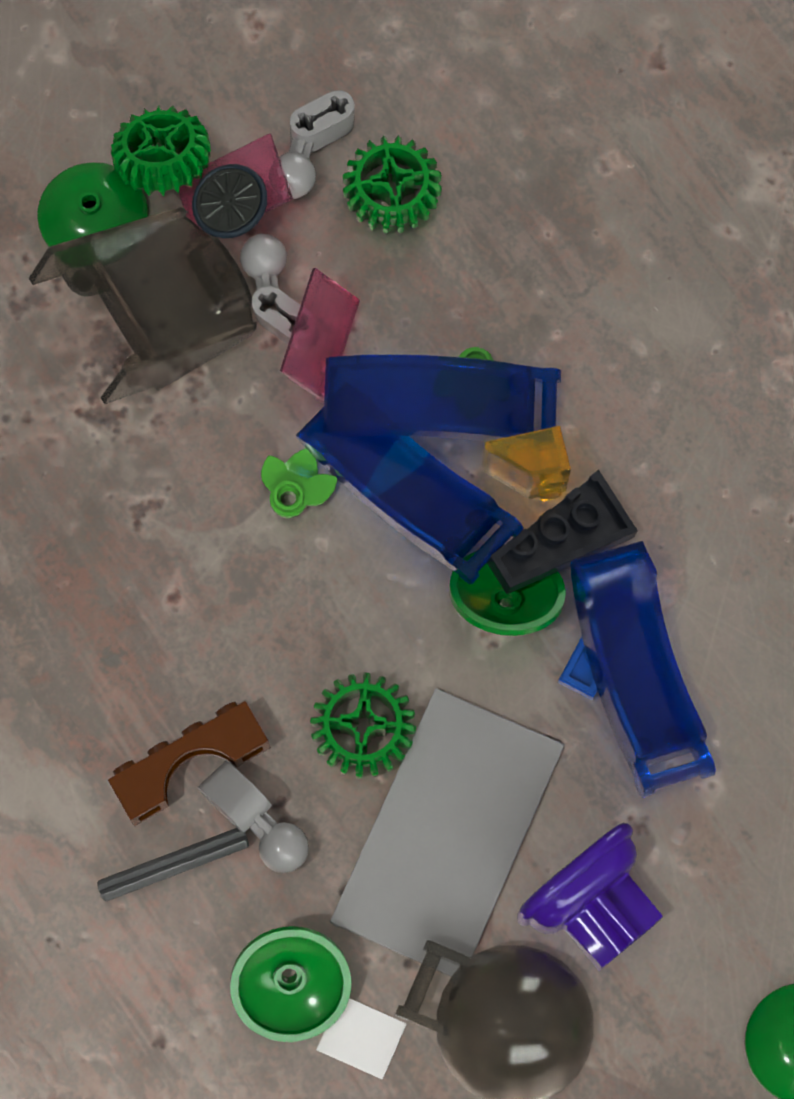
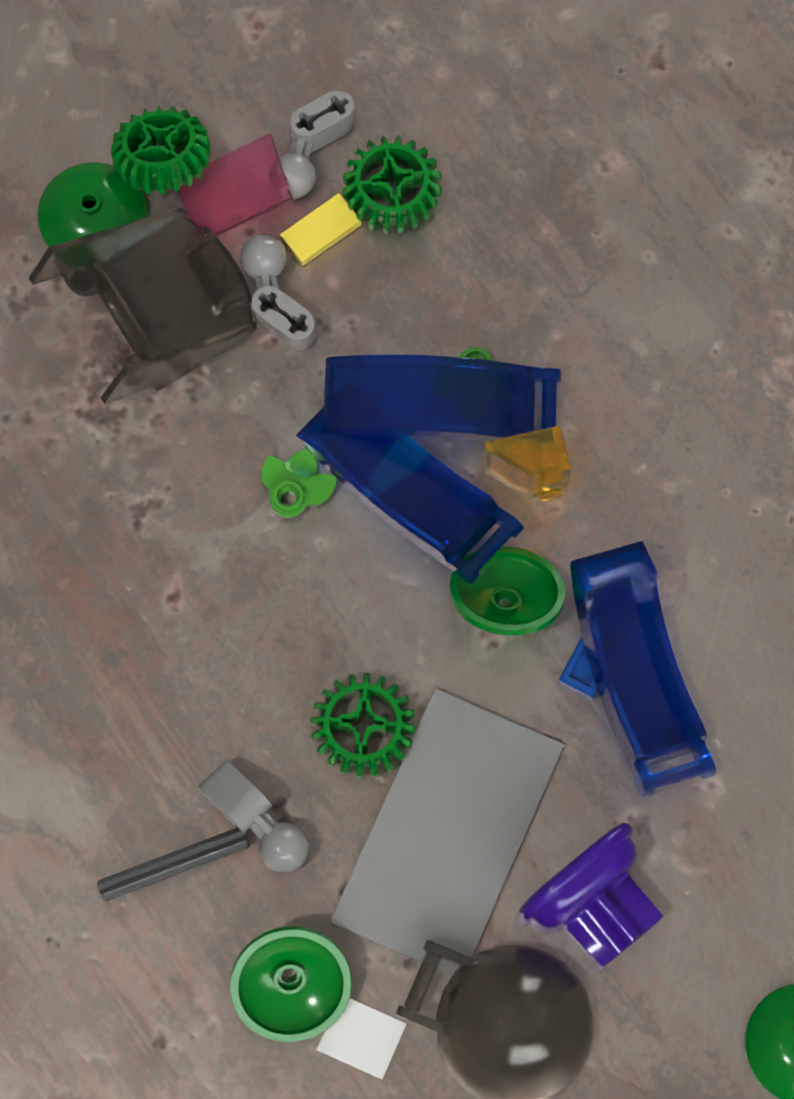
reddish brown arch [108,701,271,827] -> none
pearl dark grey wheel [192,164,268,239] -> none
clear pink piece [280,268,360,404] -> none
black wing [487,469,638,594] -> none
none -> light yellow tile [280,193,361,267]

